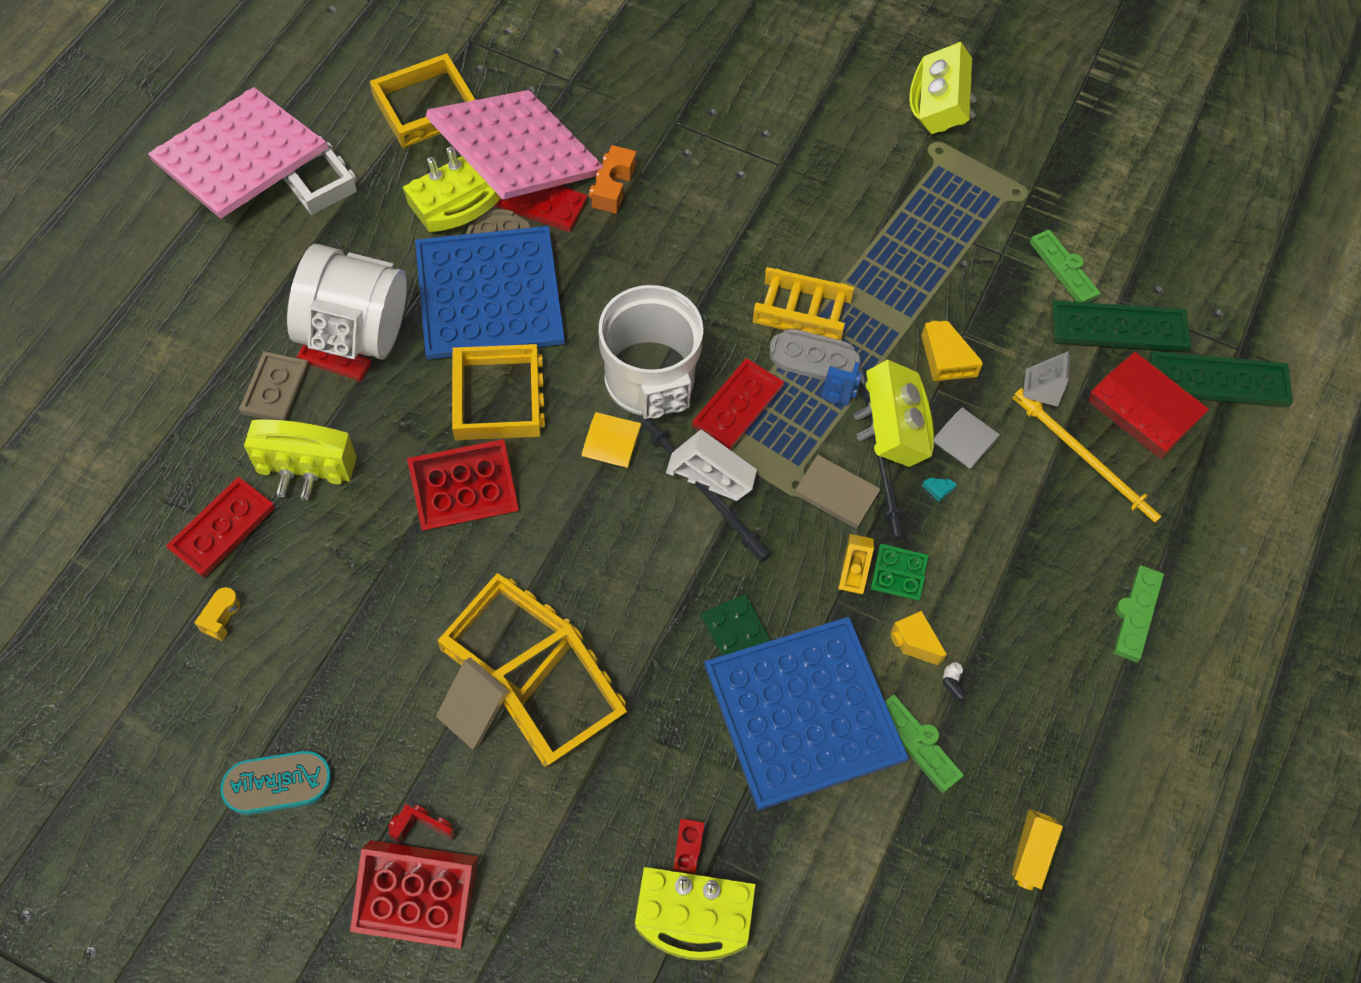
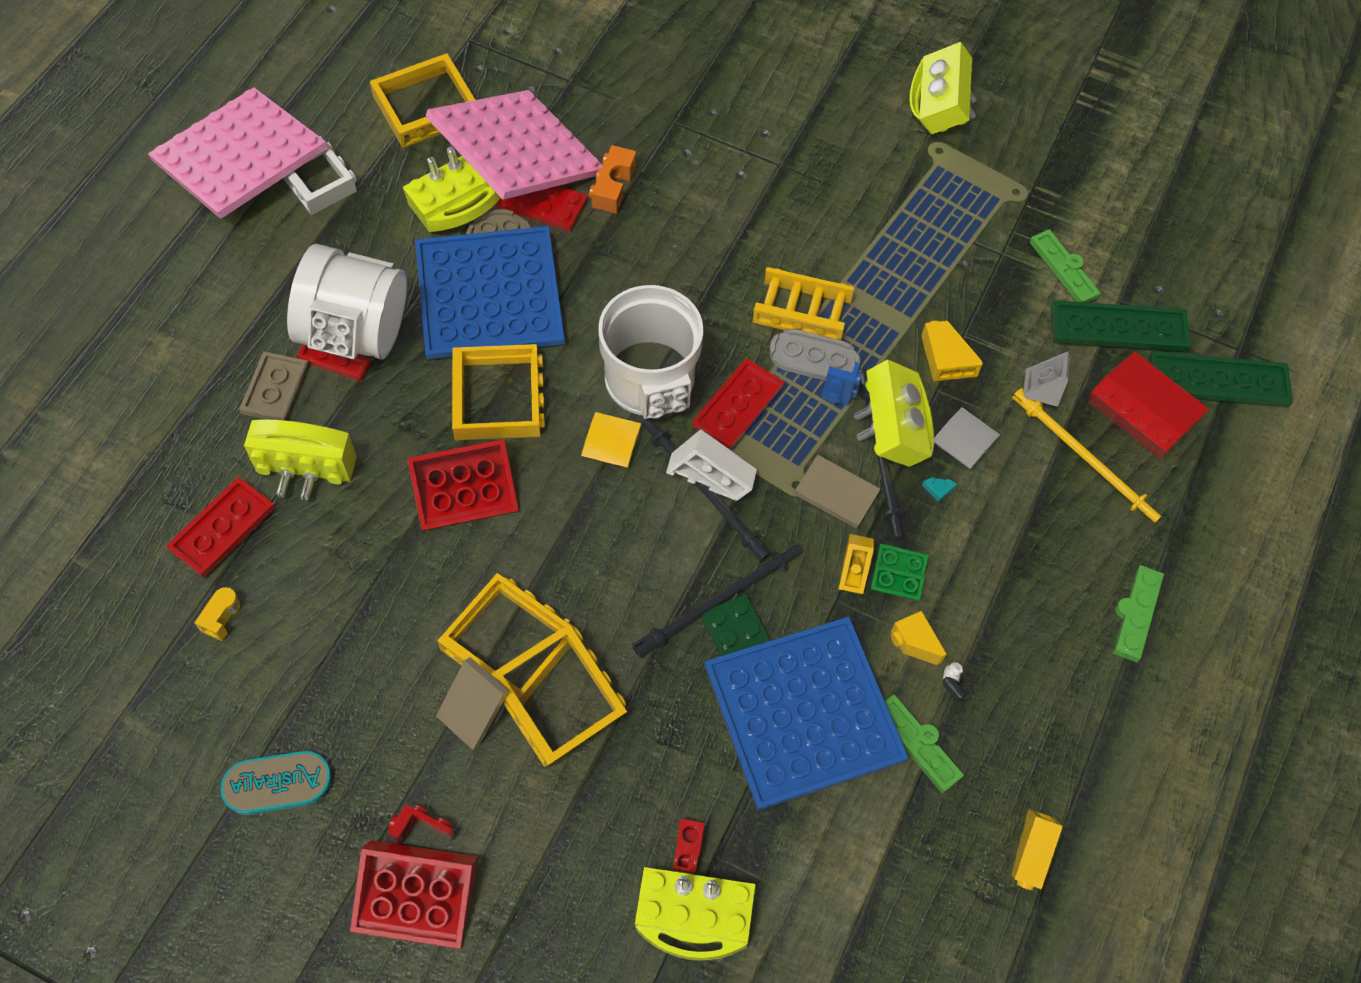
none -> black bar [631,544,802,658]

